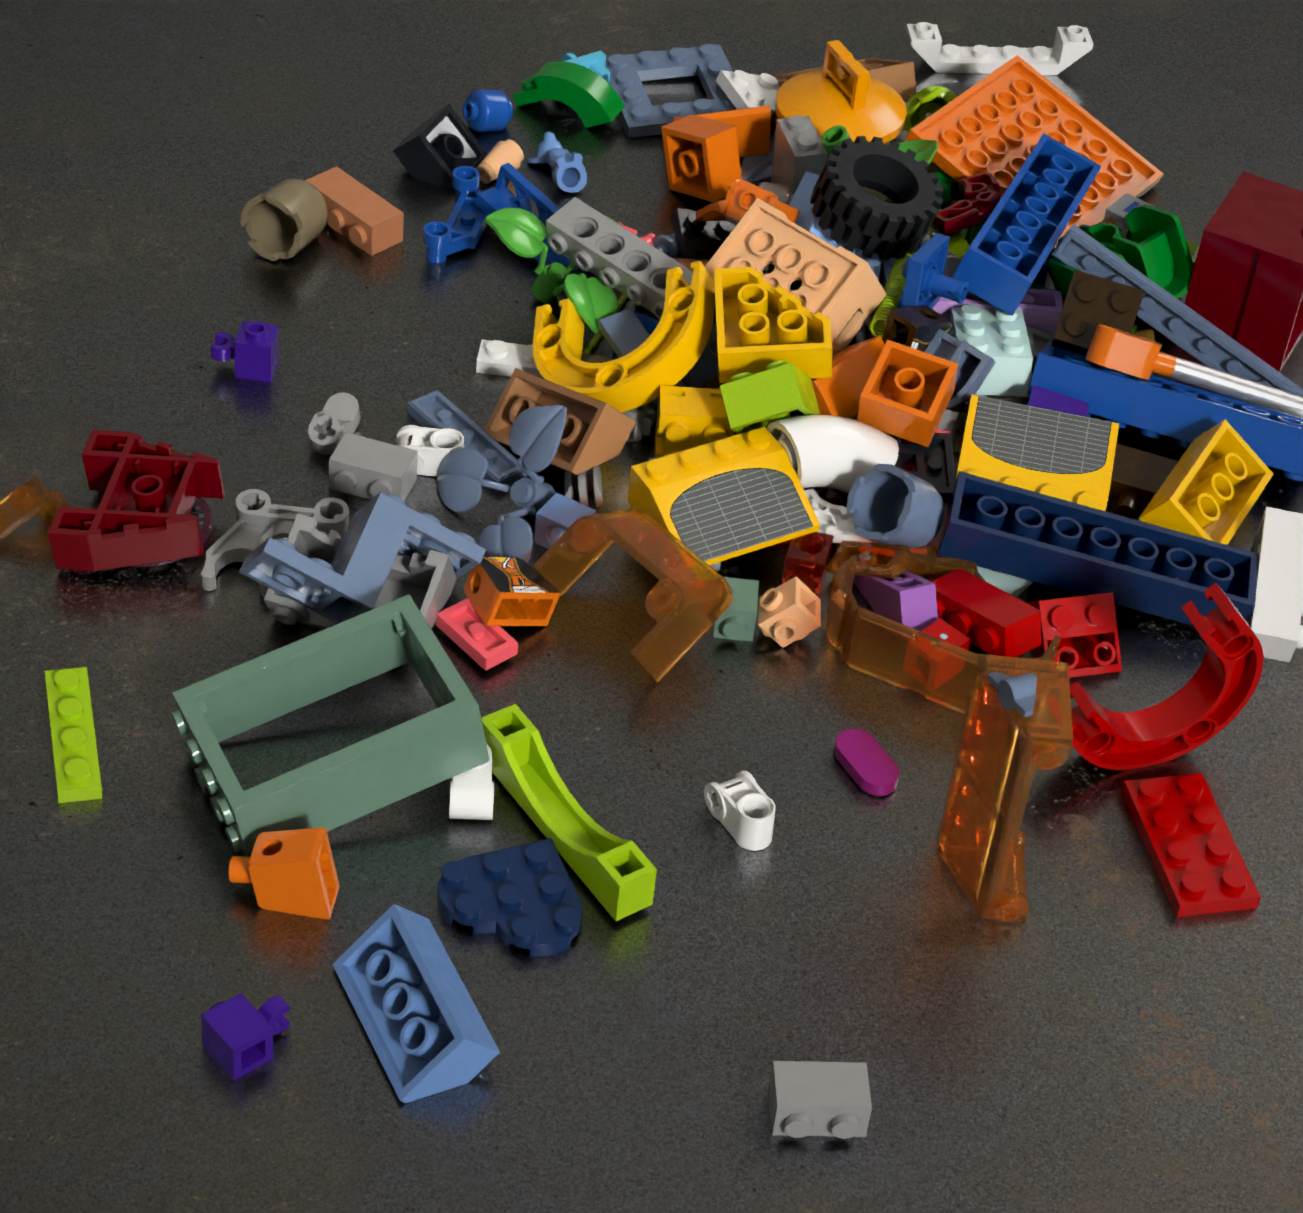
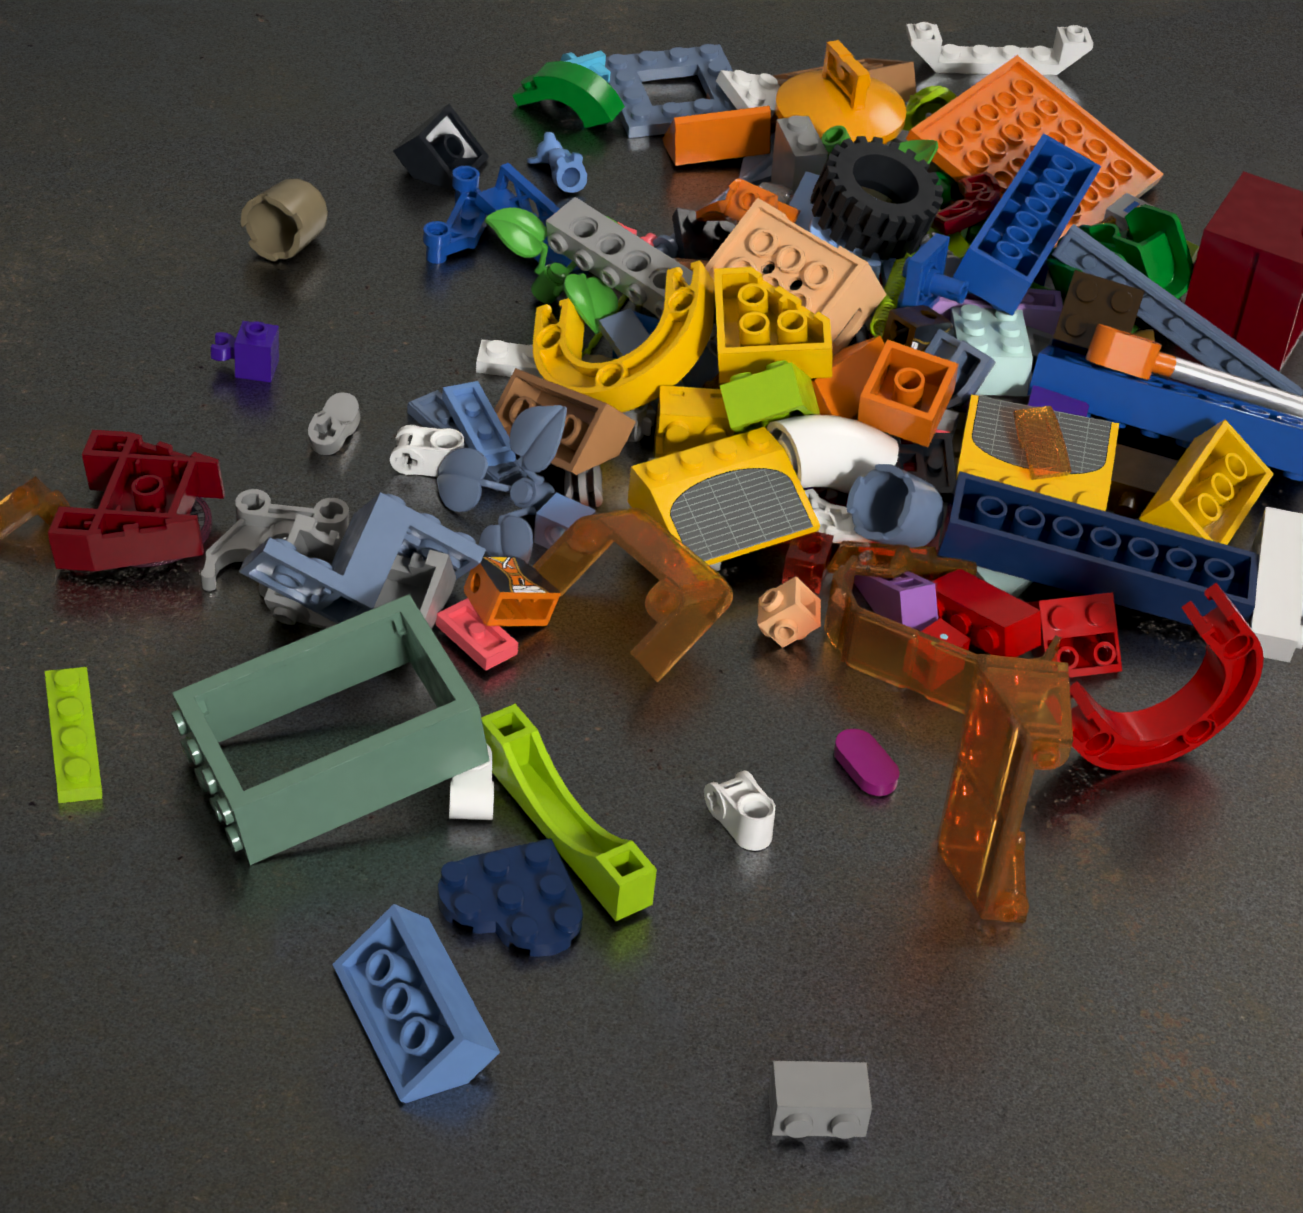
dark purple brick [201,993,290,1081] -> none
orange torso [229,828,340,920] -> none
nougat brick [305,166,404,256] -> none
light grey brick [329,432,418,501] -> none
blue head [462,89,513,132] -> none
light nougat cone [476,139,524,184] -> none
orange brick [661,114,742,202] -> none
sand green brick [713,576,759,642] -> none
sand blue piece [987,672,1037,717] -> none
red plate [1121,773,1261,917] -> none
none -> medium blue plate [442,381,516,466]
none -> clear orange slope [1013,406,1072,480]

